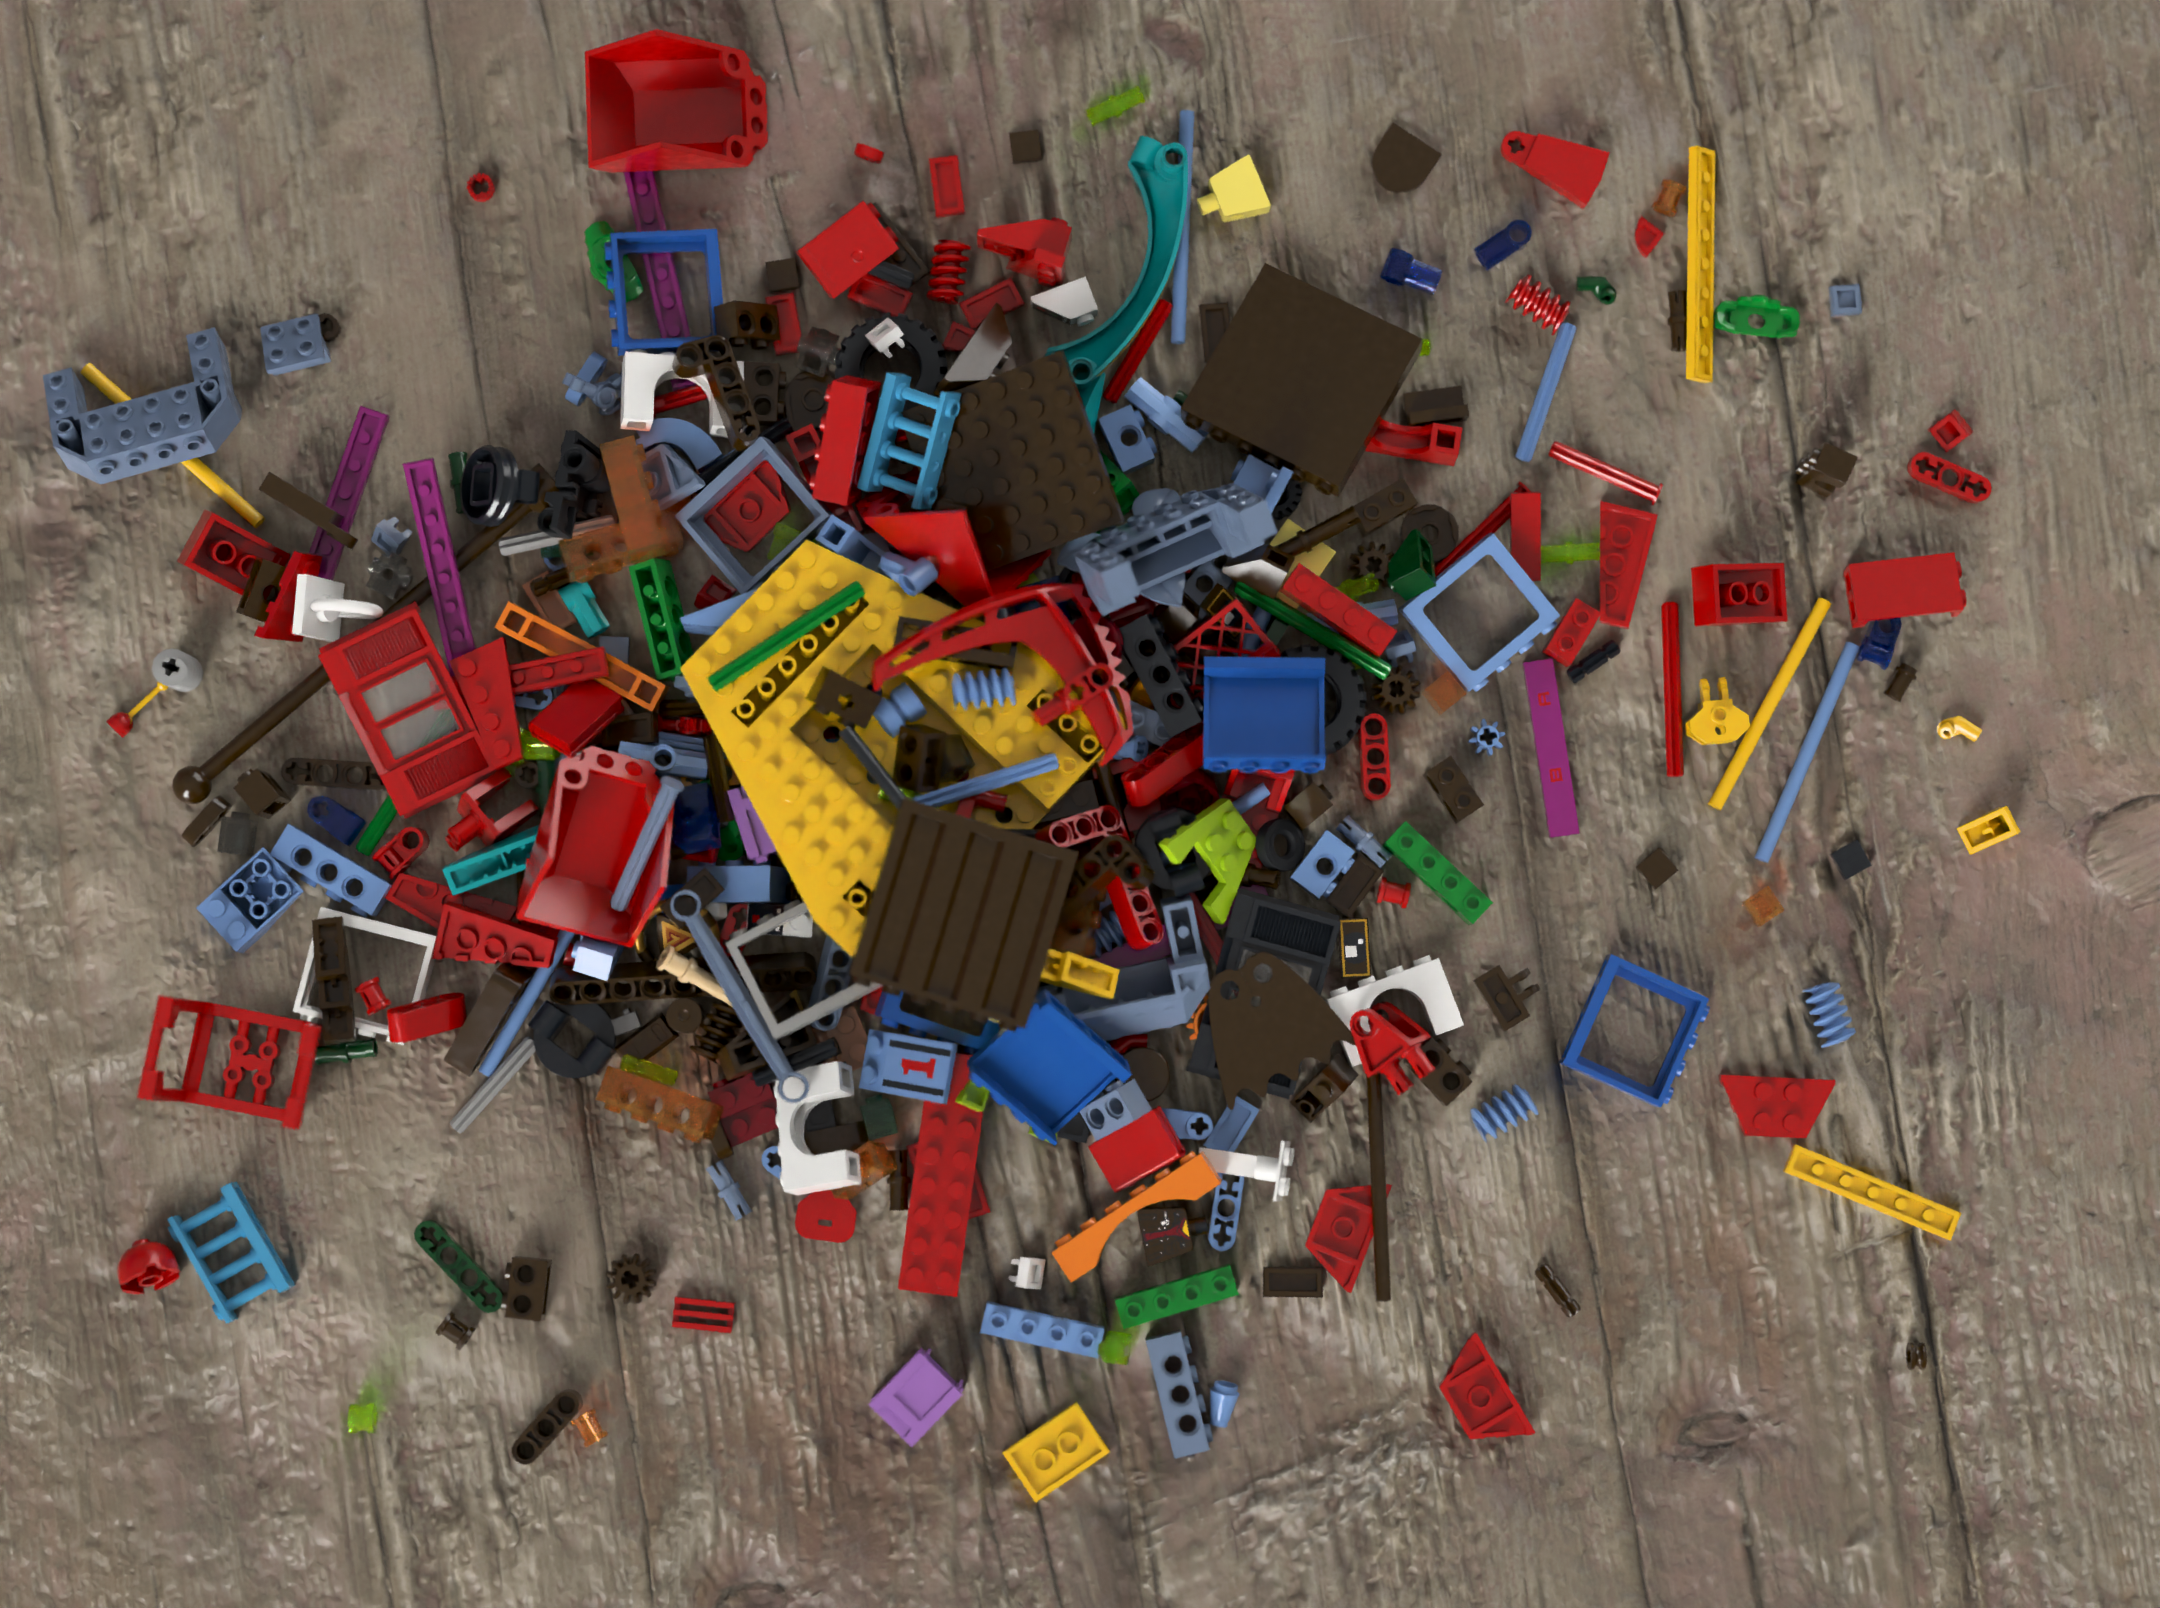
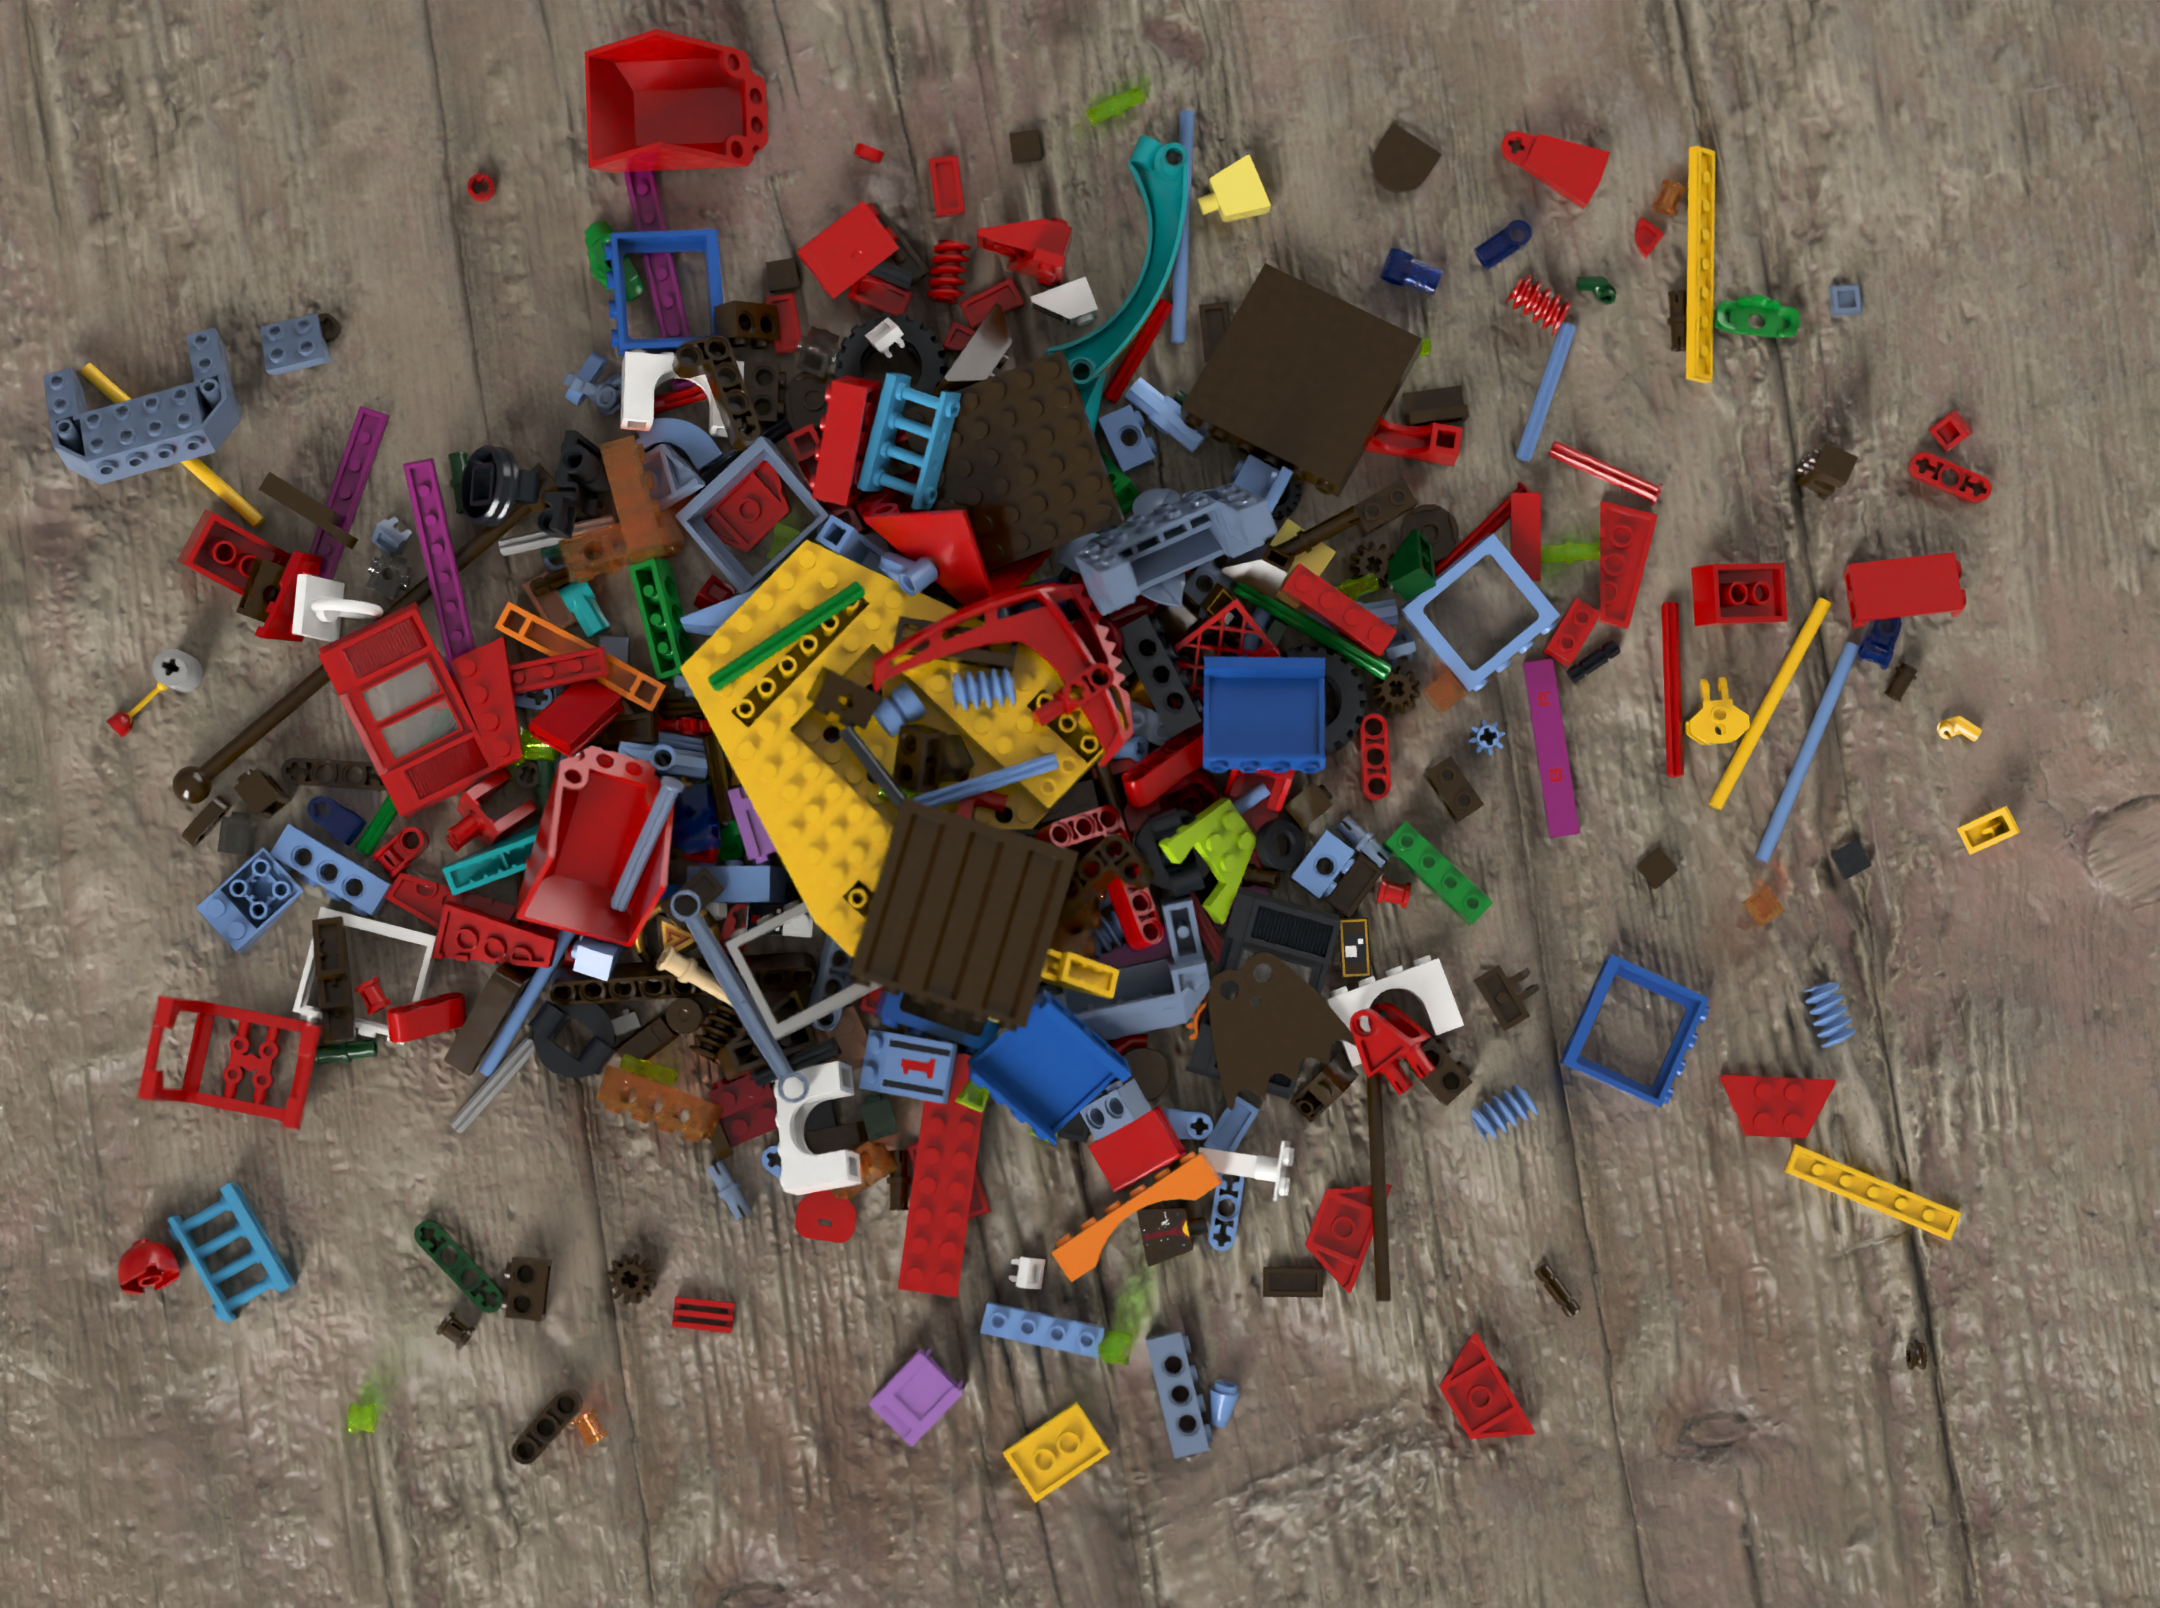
green brick [1114,1264,1239,1329] -> none

